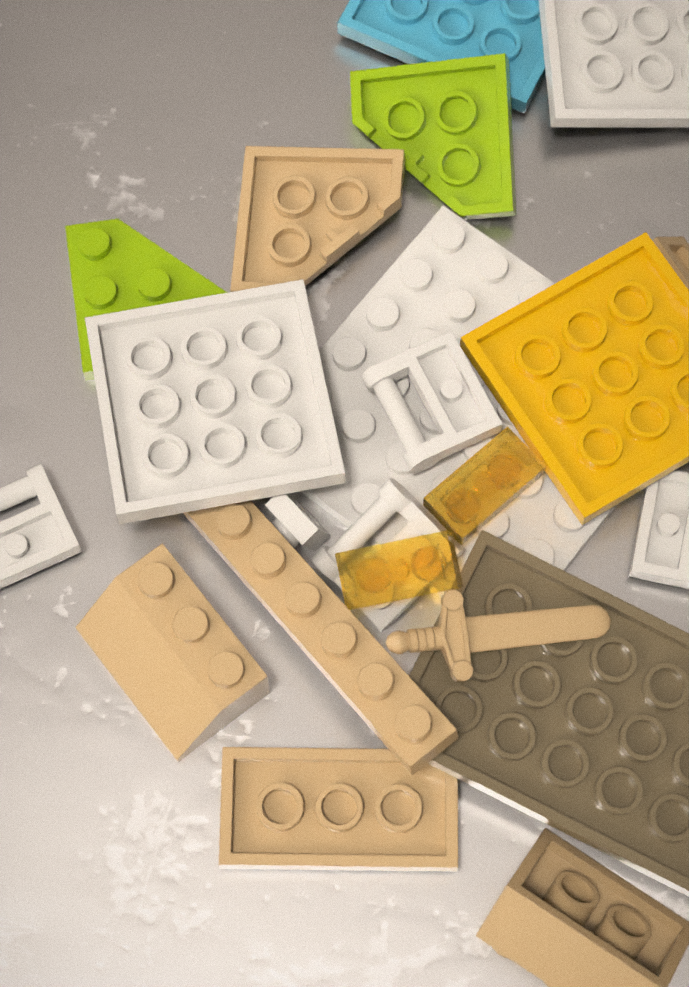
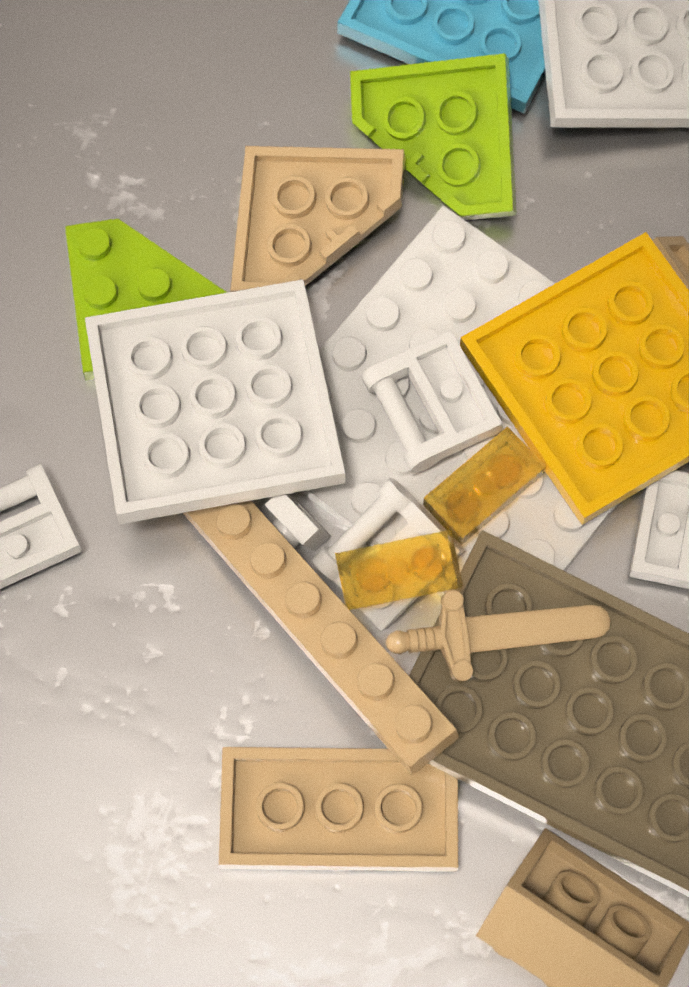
tan slope [76,543,270,762] -> none

